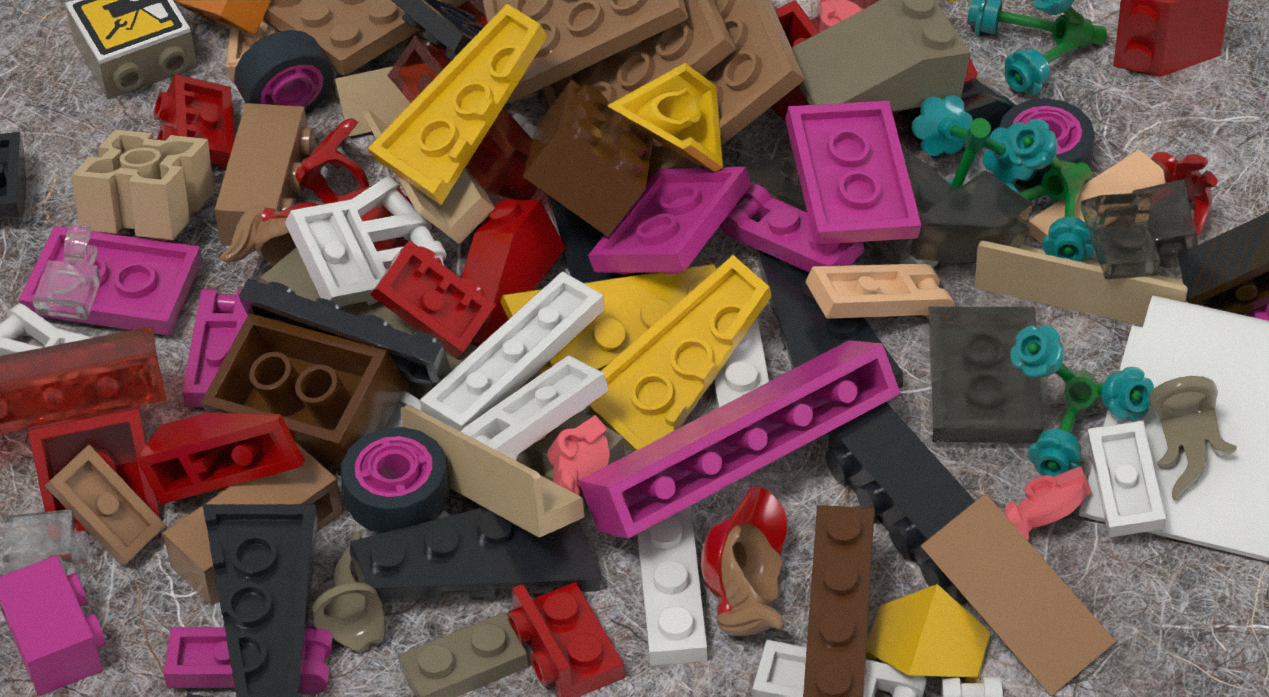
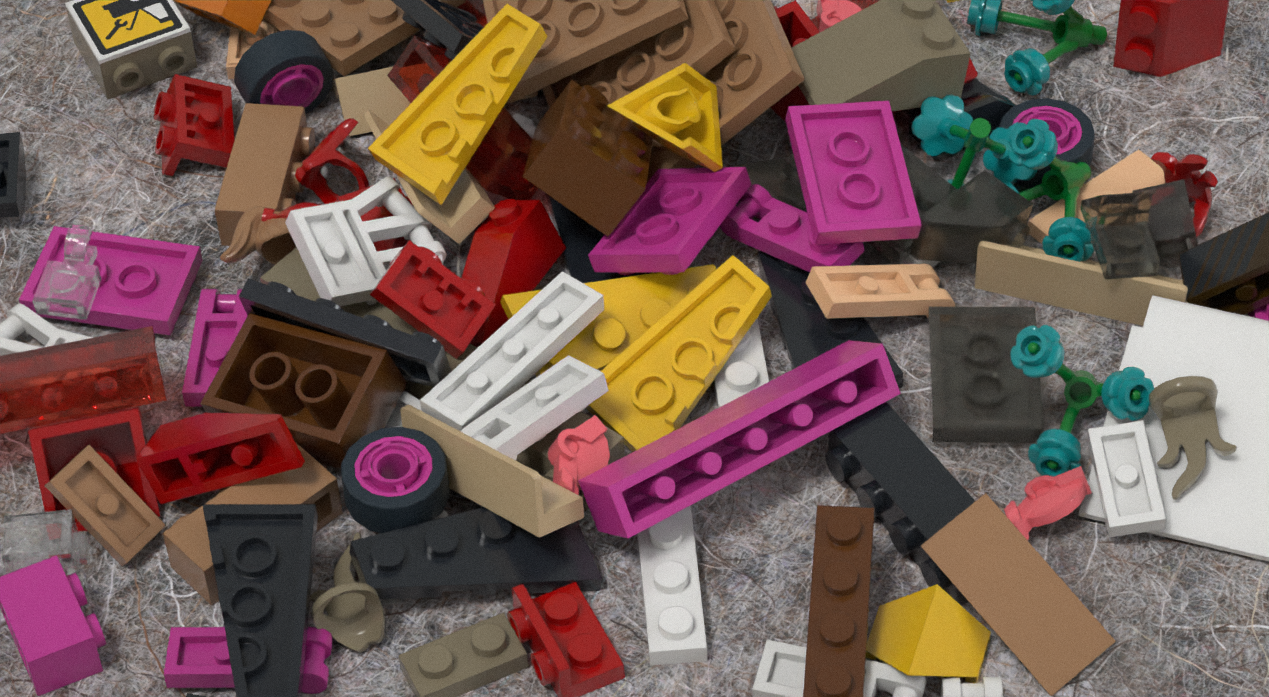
tan brick [71,129,214,241] -> none
hair [701,486,788,636] -> none

